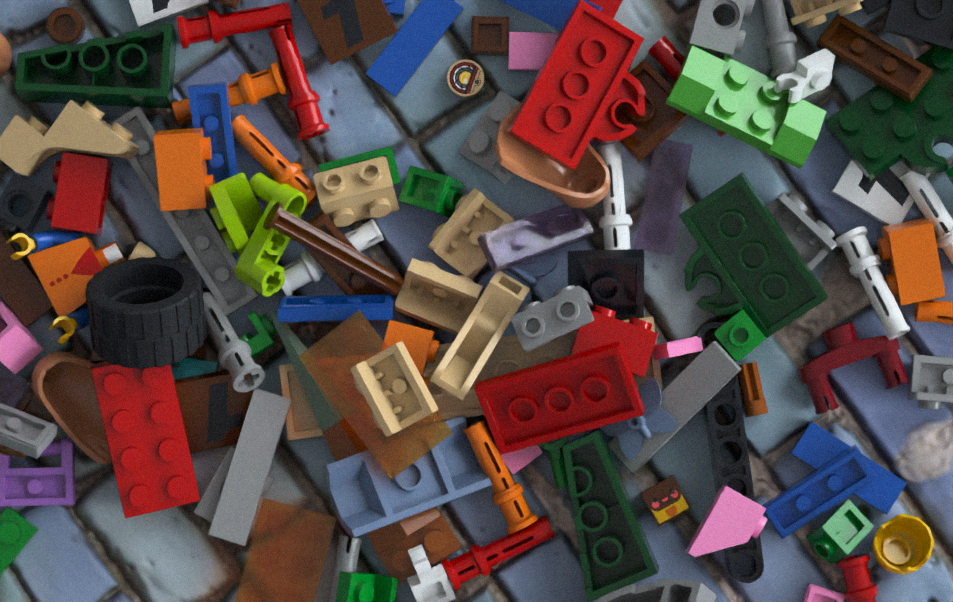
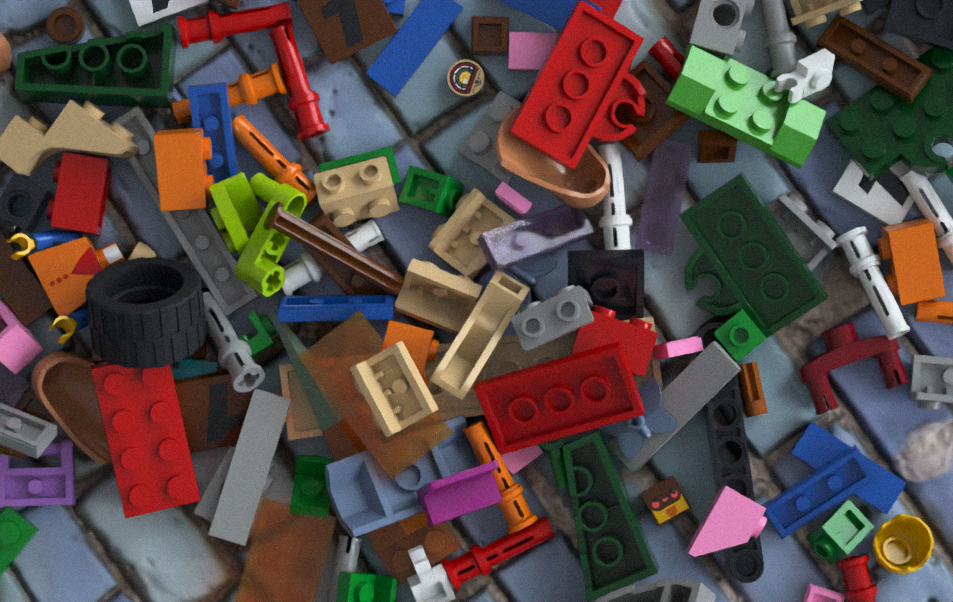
none -> green bracket [290,455,334,518]
none -> magenta panel [416,460,502,527]
none -> bright pink tile [494,181,533,218]
none -> reddish brown tile [696,130,738,163]

